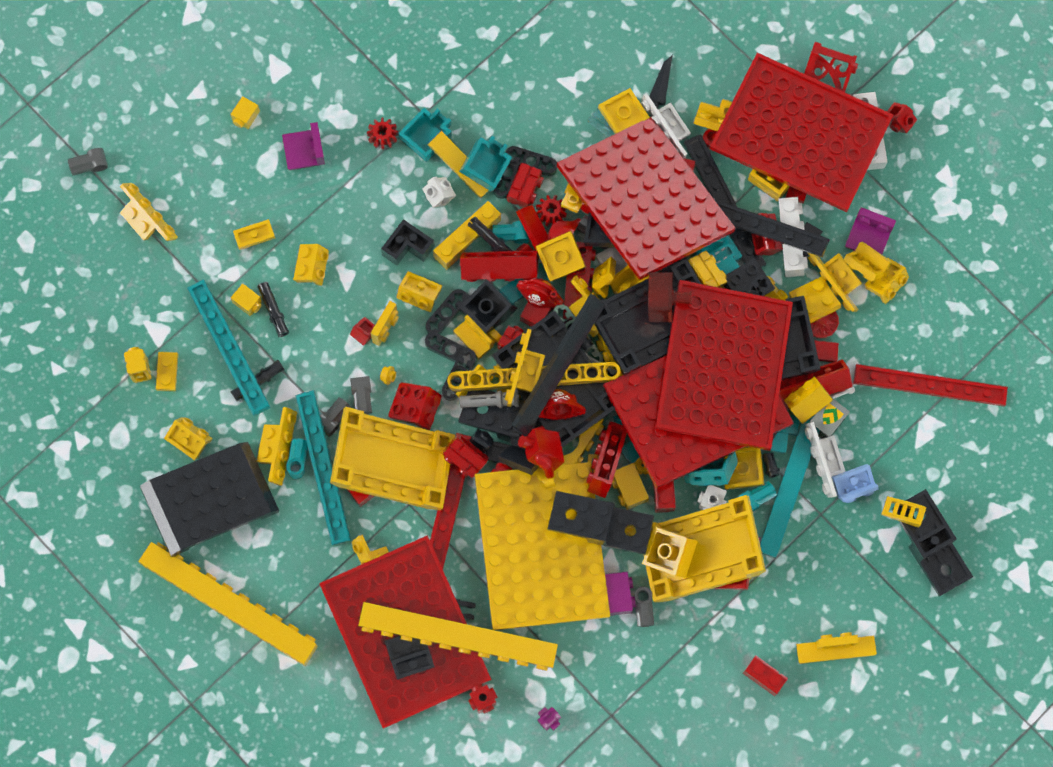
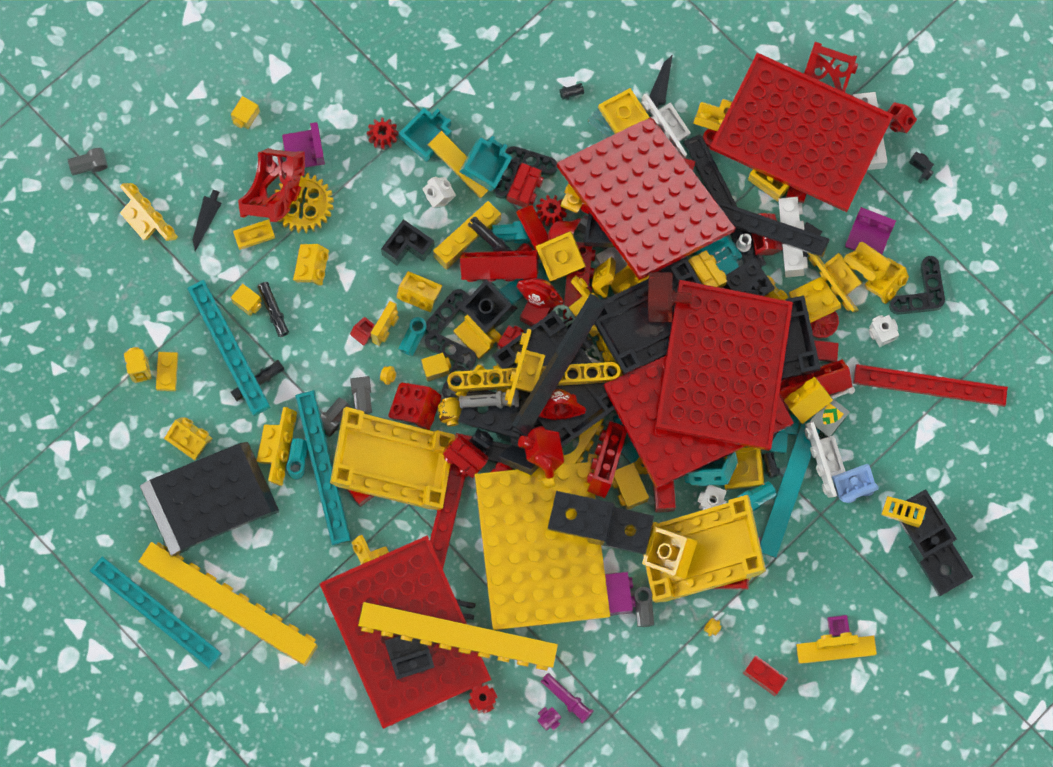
none -> teal tile [90,556,222,669]
none -> black bar [192,190,222,252]
none -> red fence [238,148,305,222]
none -> yellow gear [275,173,334,233]
none -> teal piece [398,317,427,357]
none -> yellow brick [421,353,452,382]
none -> yellow head [438,397,462,427]
none -> magenta pin [540,673,594,724]
none -> black pin [559,83,584,101]
none -> yellow plate [704,618,722,636]
none -> white pin [736,234,751,252]
none -> magenta tile [827,615,850,637]
none -> white brick [869,315,899,347]
none -> black beam [889,256,945,315]
none -> black bracket [909,151,934,184]

